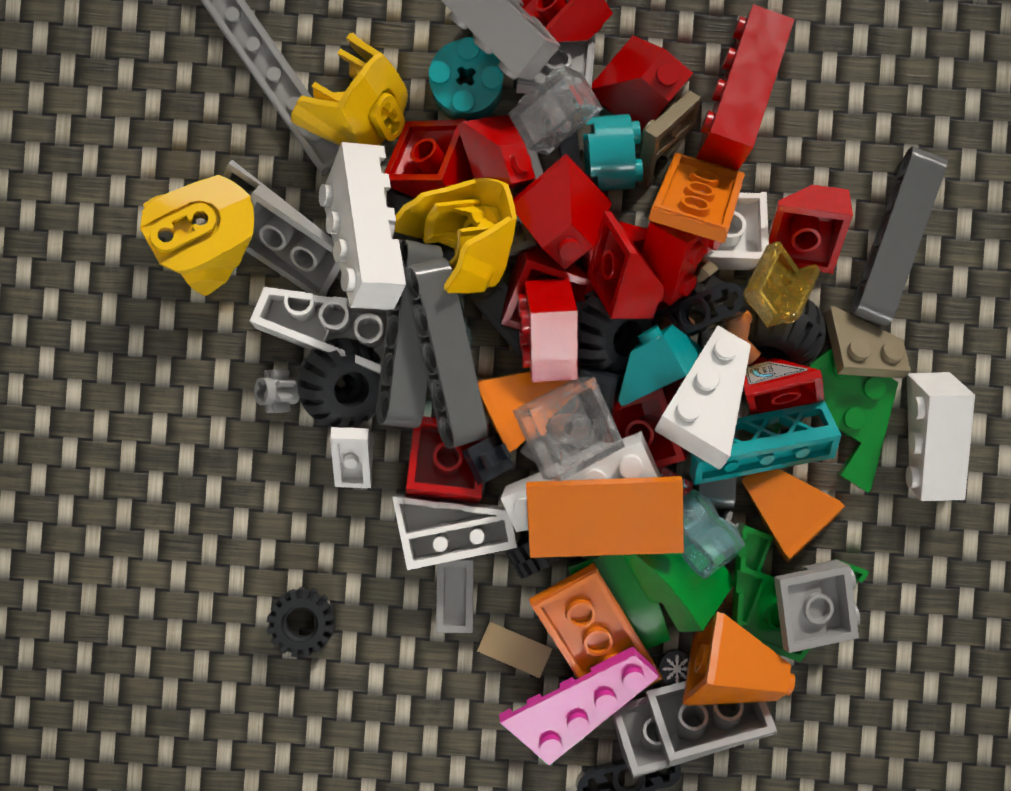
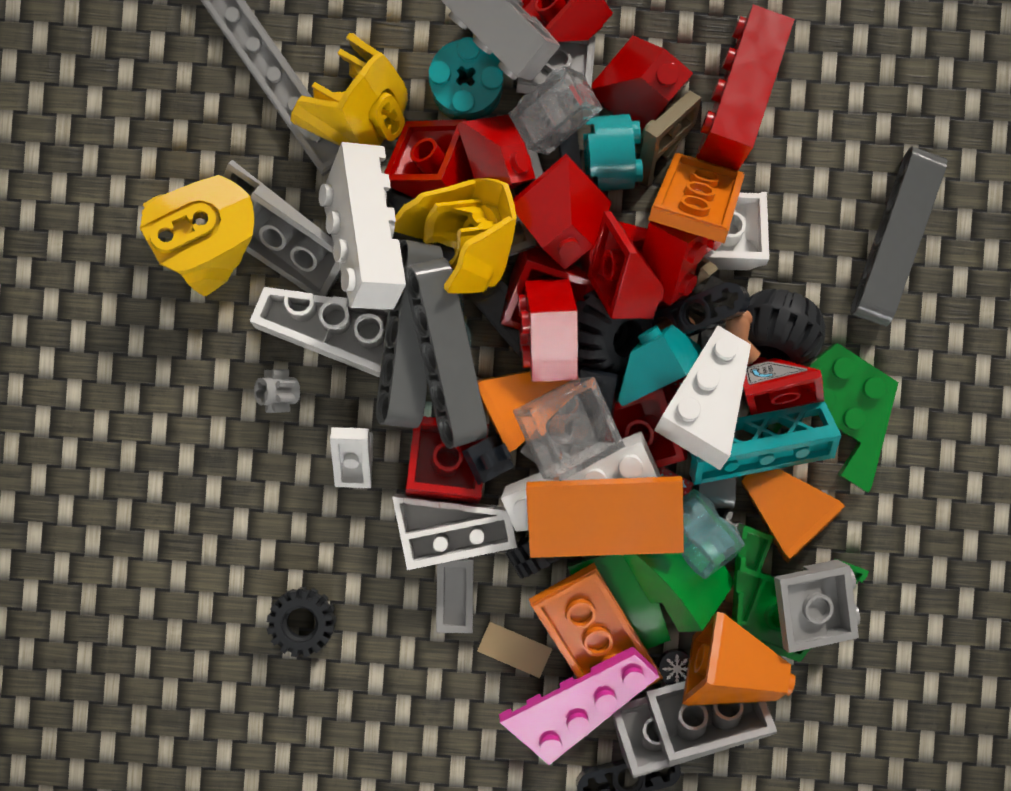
black wheel [297,338,381,428] -> none
clear yellow bracket [743,241,820,327] -> none
red slope [767,185,853,274] -> none
dark tan wing [824,306,911,378] -> none
white wedge [906,372,975,501] -> none

